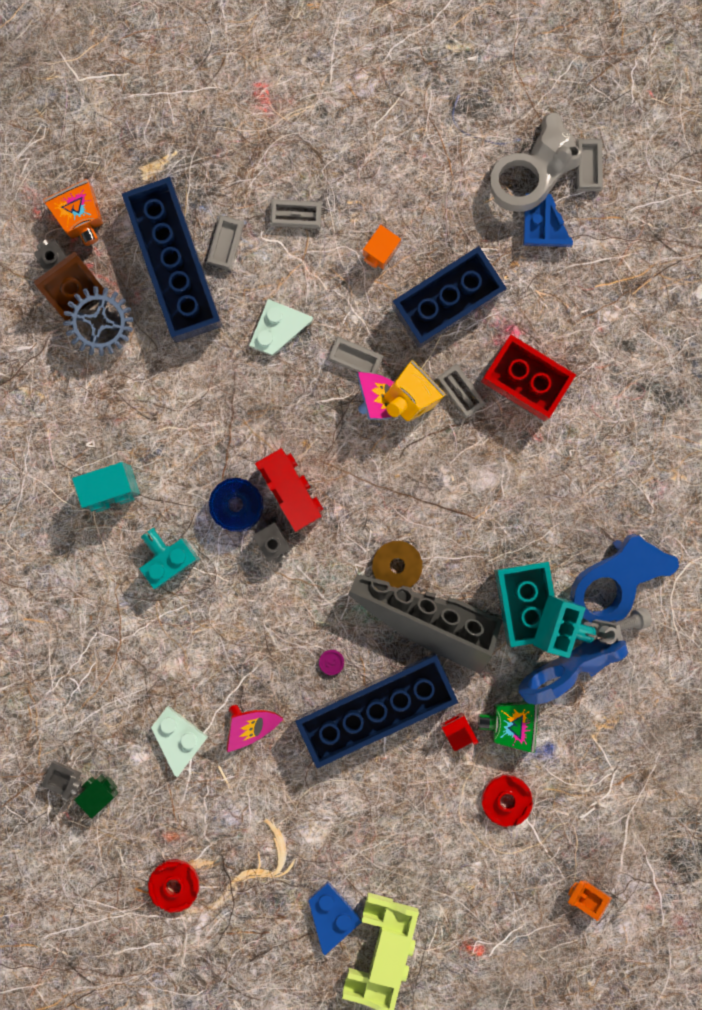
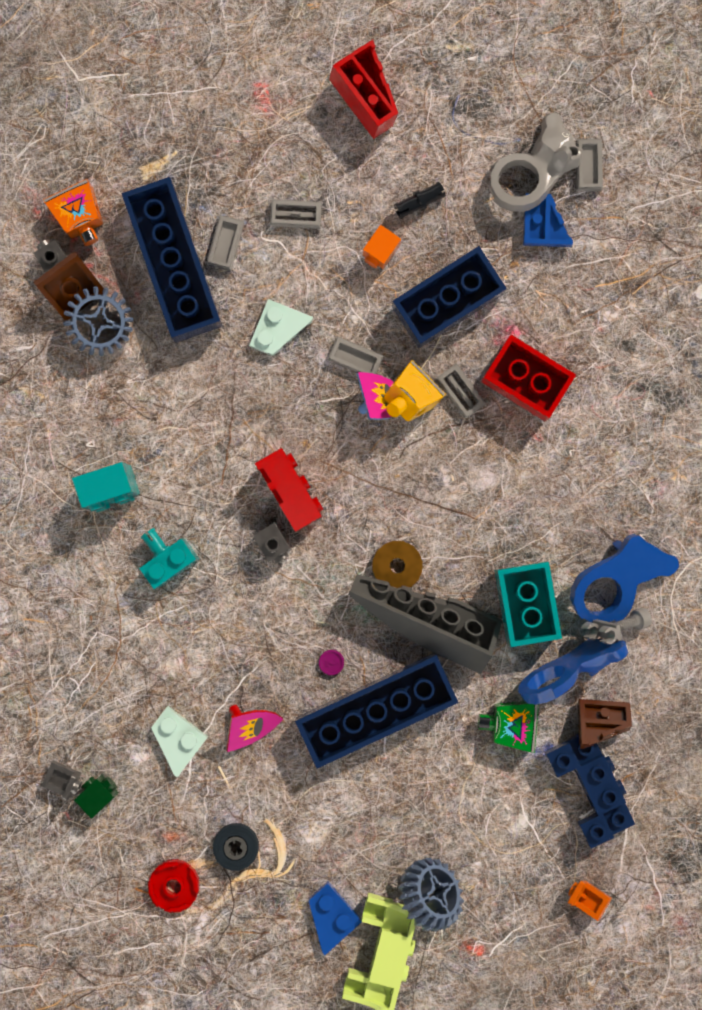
clear blue wheel [208,478,264,532] -> none
red panel [440,713,479,751] -> none
red tile [481,774,533,827] -> none
teal brick [533,595,596,658] -> none
none -> black bush [213,823,259,871]
none -> red wedge [329,39,398,139]
none -> black pin [394,182,446,219]
none -> sand blue gear [398,858,464,932]
none -> dark blue bracket [544,733,635,849]
none -> reddish brown wing [577,699,632,749]

